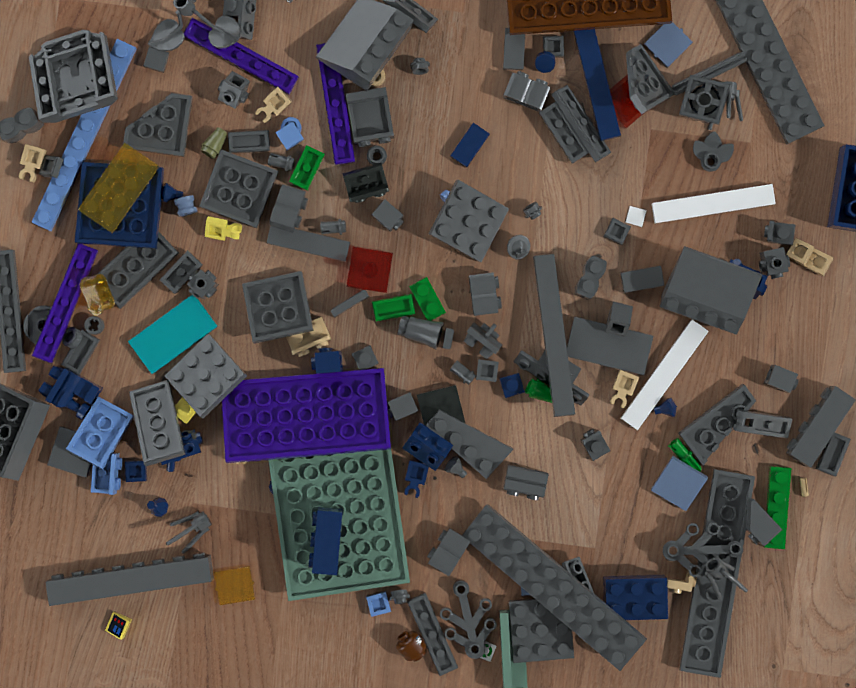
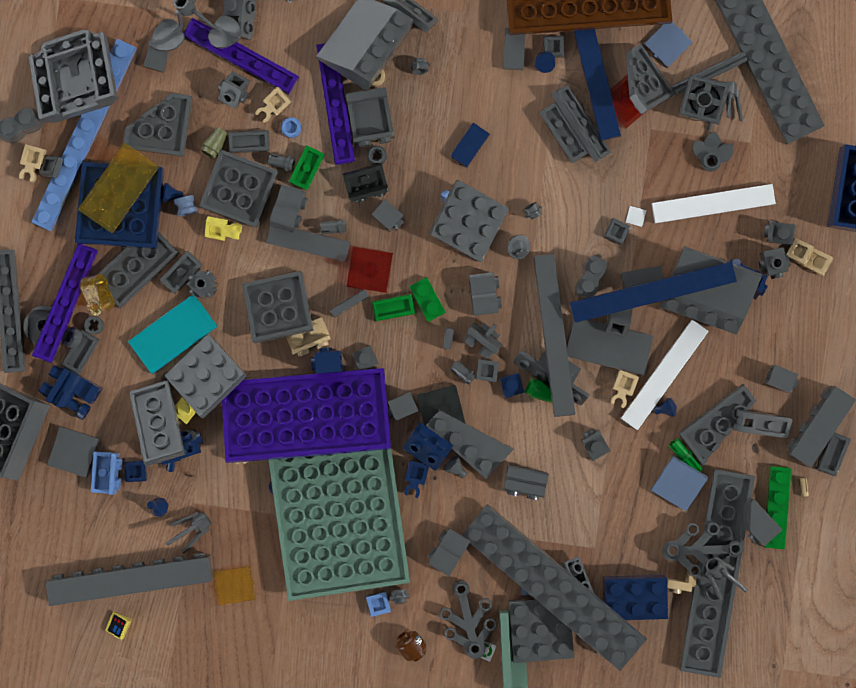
medium blue plate [66,397,134,470] -> none
medium blue tile [275,121,304,150] -> none
dark blue brick [308,507,342,575] -> none
dark grey plant [398,316,444,349] -> none
dark grey tile [407,592,458,676] -> none
dark grey brick [503,71,550,112] -> none
none -> dark blue tile [570,261,737,323]

